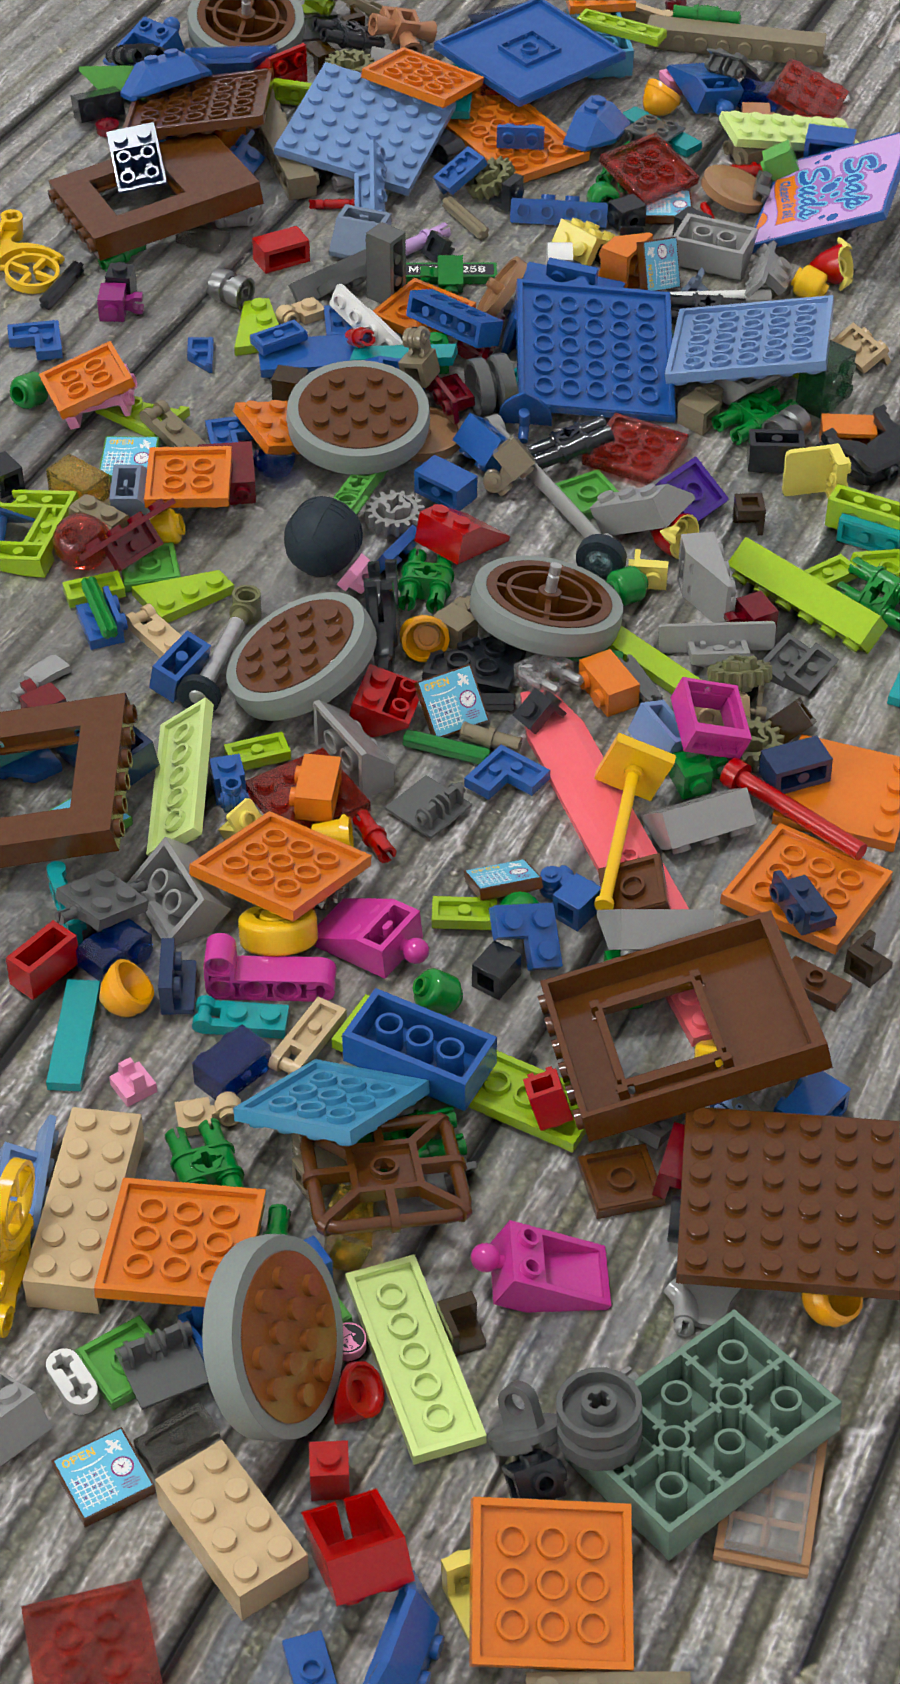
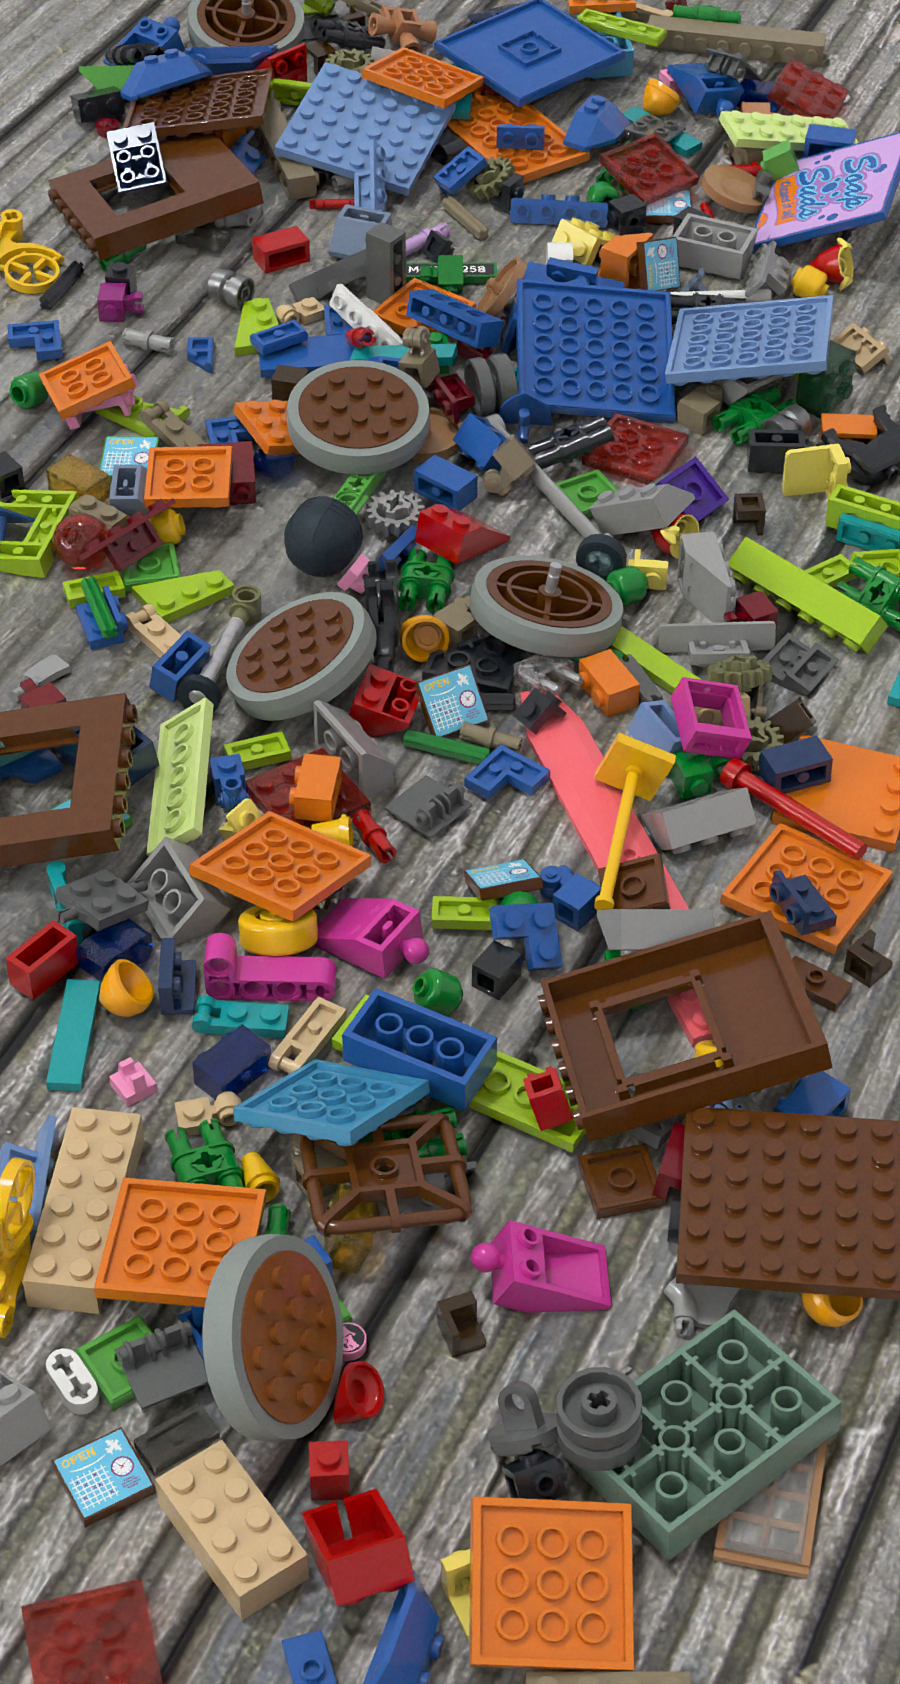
yellowish green plate [345,1254,487,1465] -> none
none -> light grey pin [122,328,175,354]
none -> yellow cone [241,1152,280,1202]

